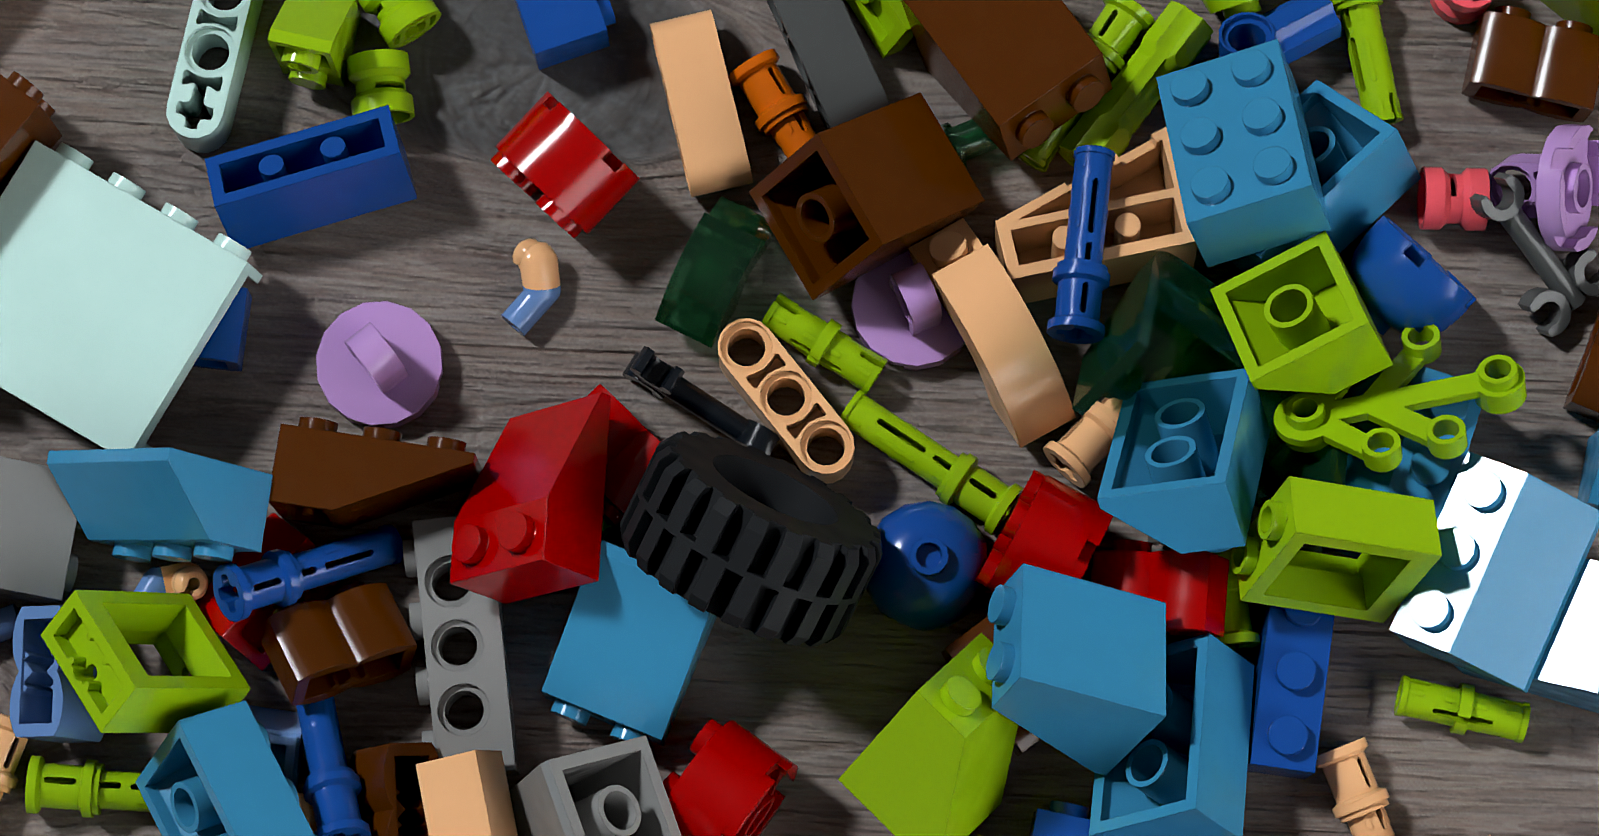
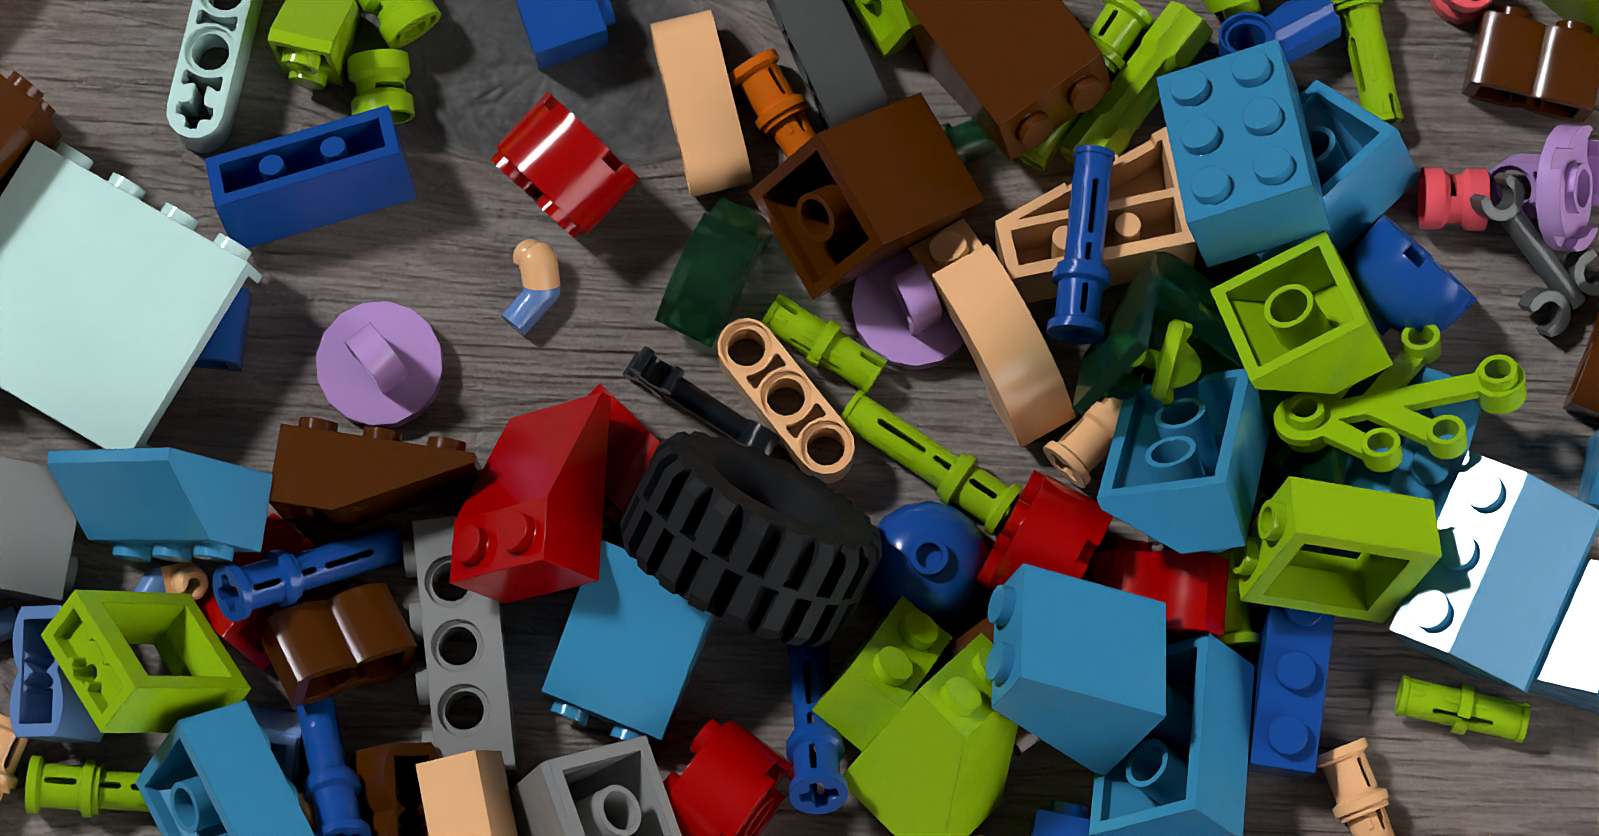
none -> blue pin [786,643,848,814]
none -> lime brick [812,596,952,752]
none -> lime piece [1119,319,1202,405]

